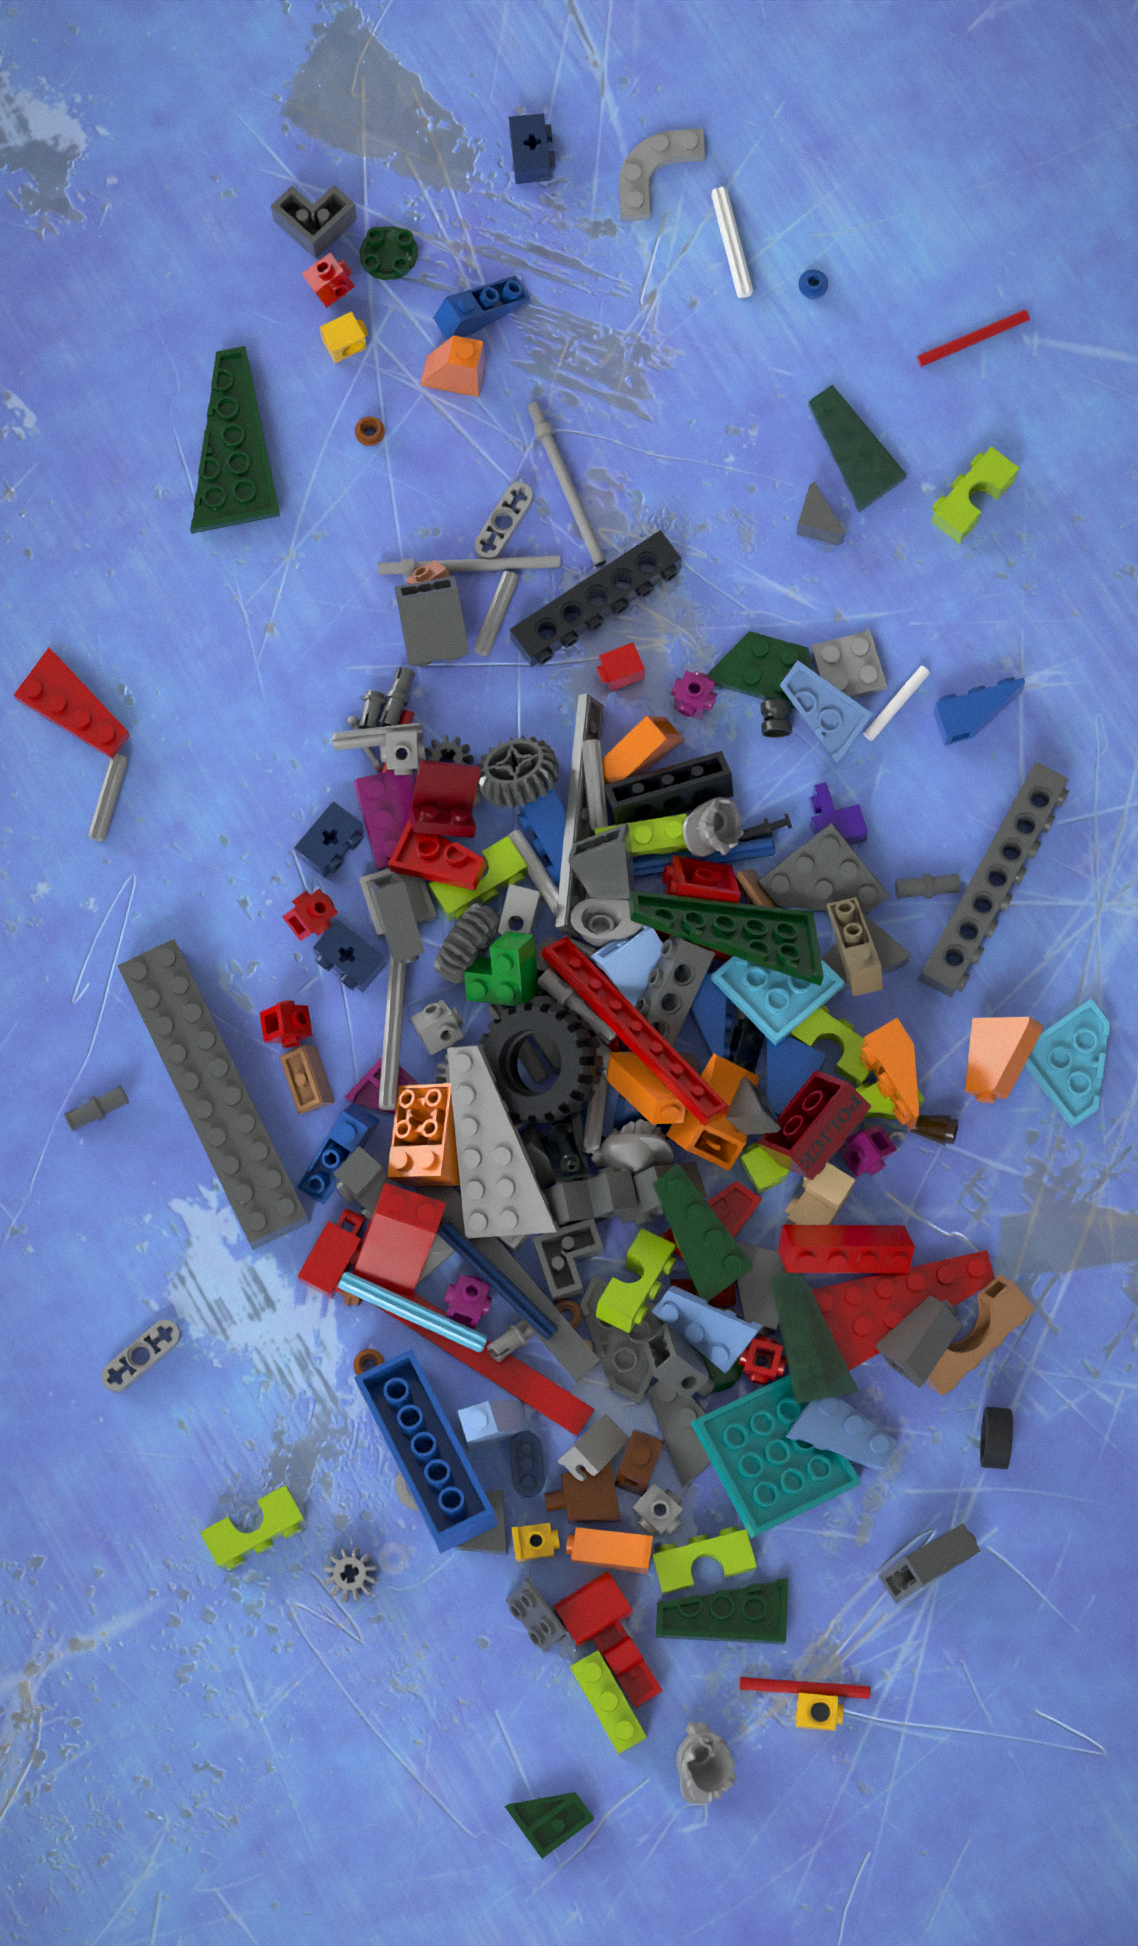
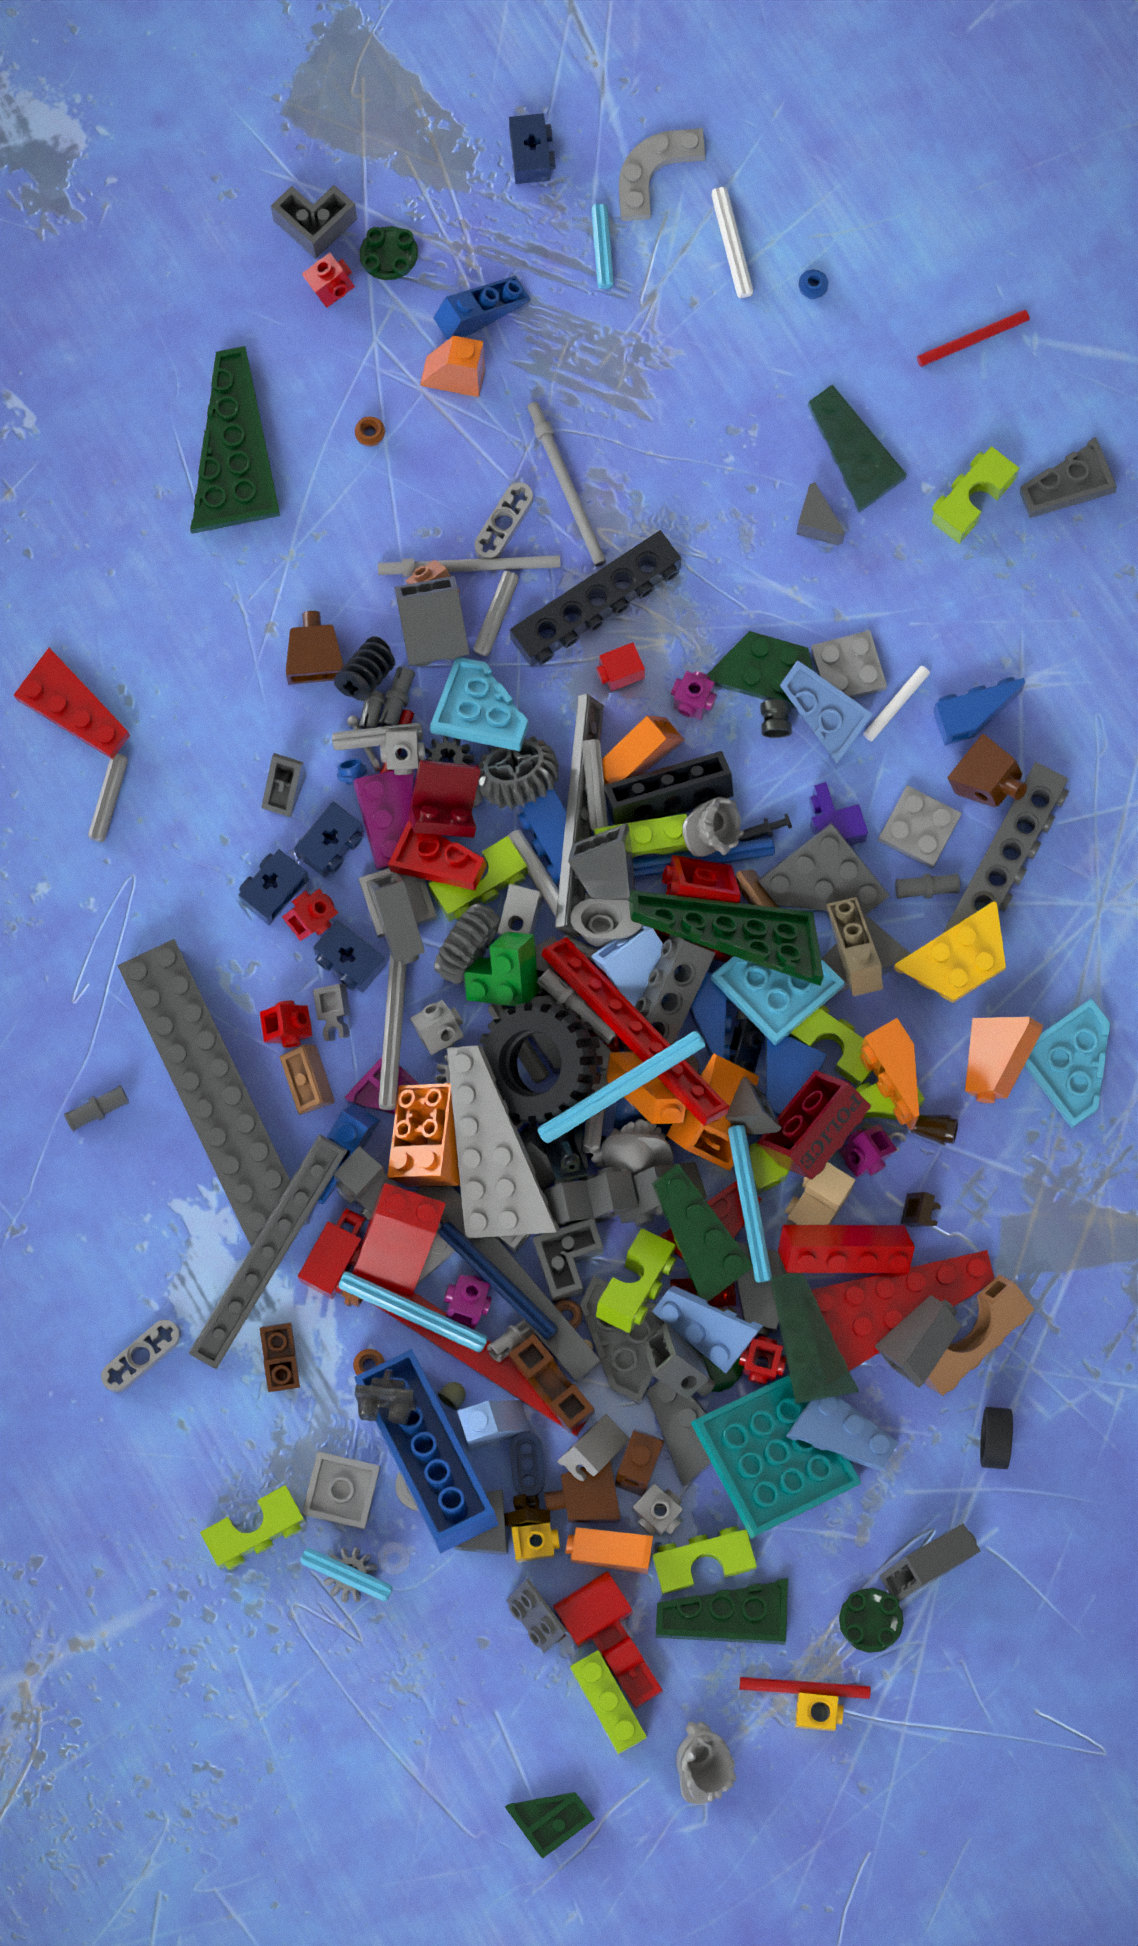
yellow brick [319,311,369,363] -> none
none -> dark grey tile [189,1134,347,1369]
none -> dark blue brick [238,849,309,925]
none -> reddish brown slope [259,1322,300,1392]
none -> dark grey slope [261,753,306,817]
none -> reddish brown torso [286,611,344,685]
none -> medium azure axle [300,1548,393,1601]
none -> light grey plate [302,1451,381,1530]
none -> flat silver plate [313,984,350,1041]
none -> black piece [334,636,395,700]
none -> blue plate [337,758,367,785]
none -> clear smoke hips [354,1369,417,1424]
none -> medium azure plate [430,657,528,751]
none -> olive hinge [437,1382,466,1410]
none -> dark brown tile [504,1494,551,1527]
none -> reddish brown arch [509,1334,595,1434]
none -> medium azure axle [538,1031,705,1143]
none -> medium azure axle [591,204,614,289]
none -> medium azure axle [728,1125,772,1283]
none -> dark green dish [839,1588,904,1653]
none -> light grey plate [878,785,962,869]
none -> yellow wing [894,901,1006,1003]
none -> dark brown tile [900,1192,941,1227]
none -> reddish brown torso [947,734,1027,807]
none -> dark grey wing [1020,437,1117,518]

